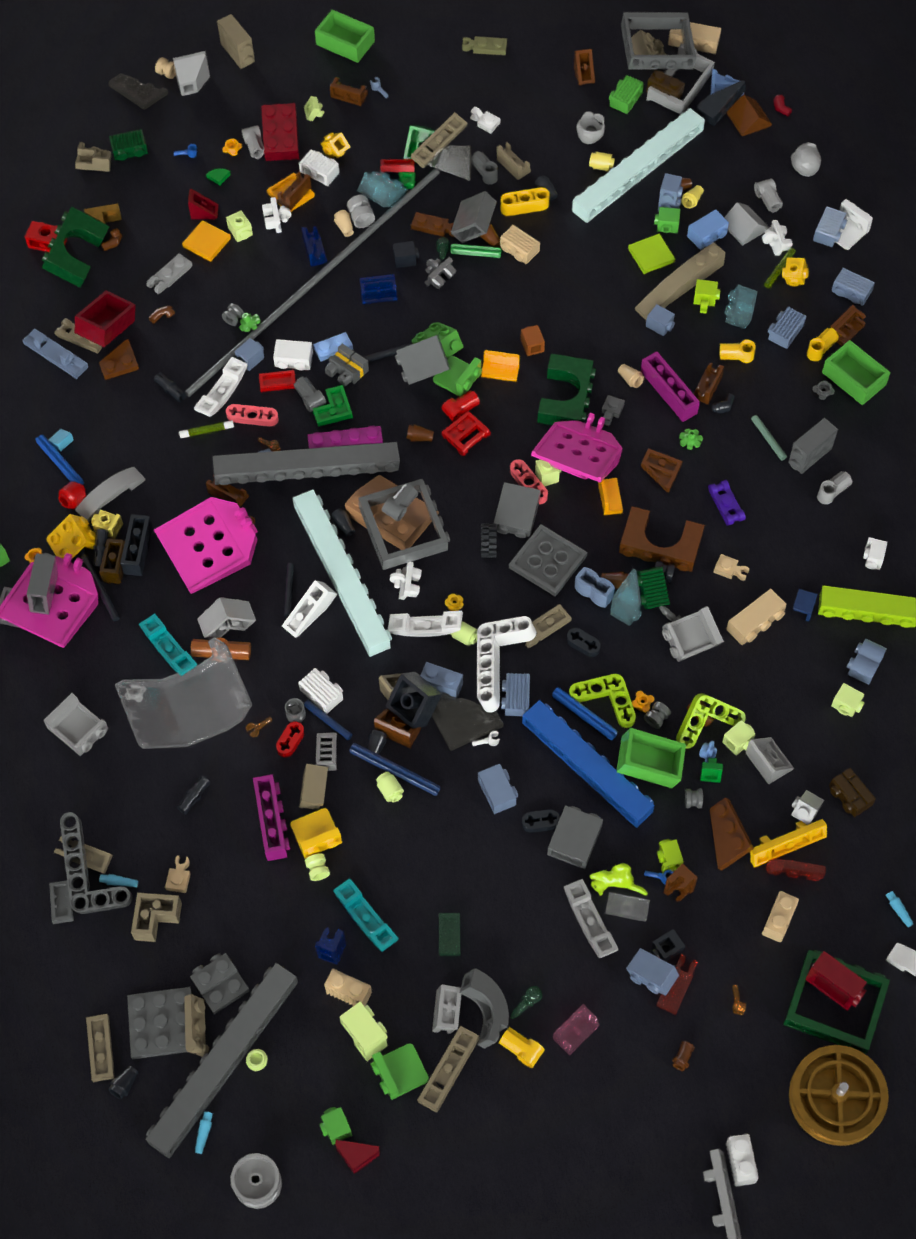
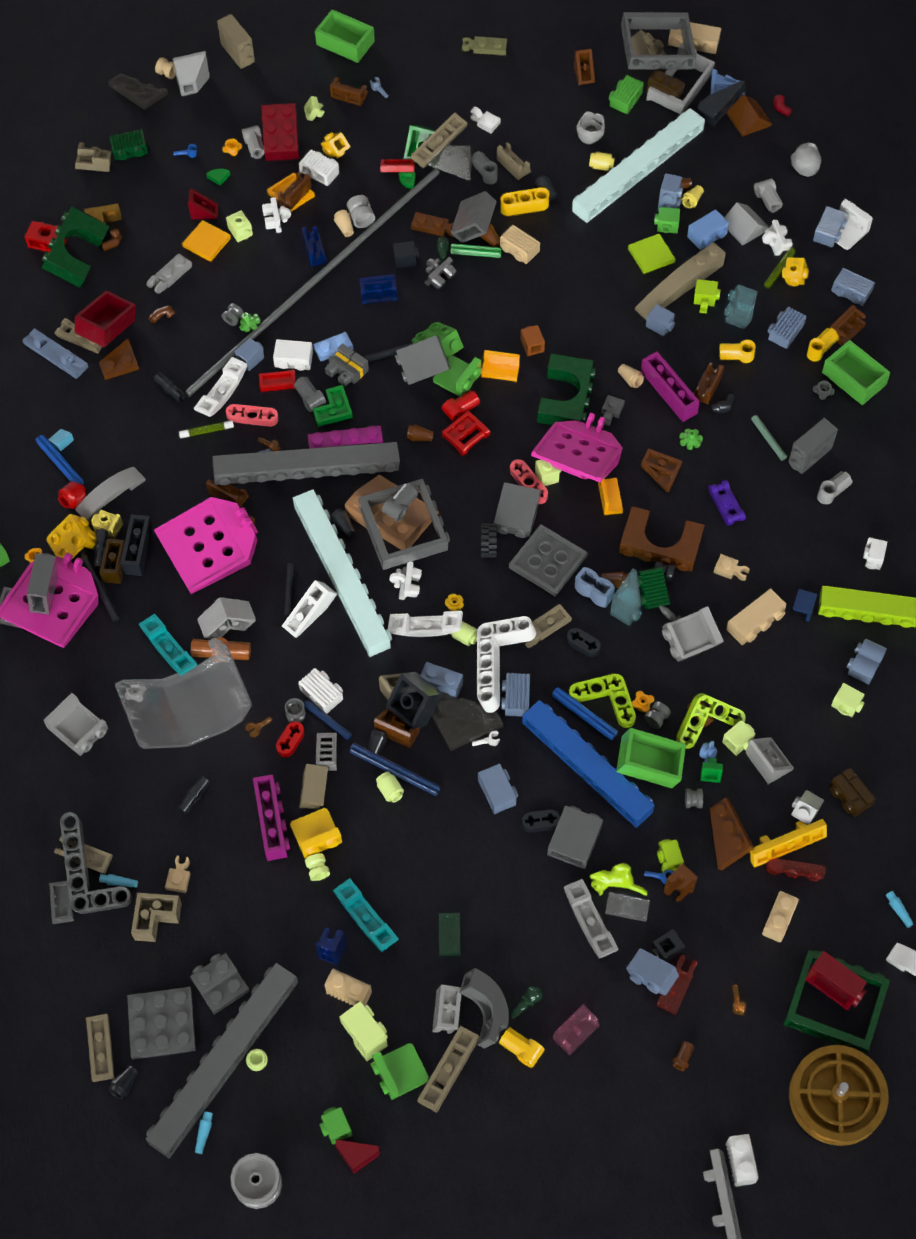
dark tan plate [184,994,209,1057] -> none
clear light blue slope [357,171,408,207] -> none

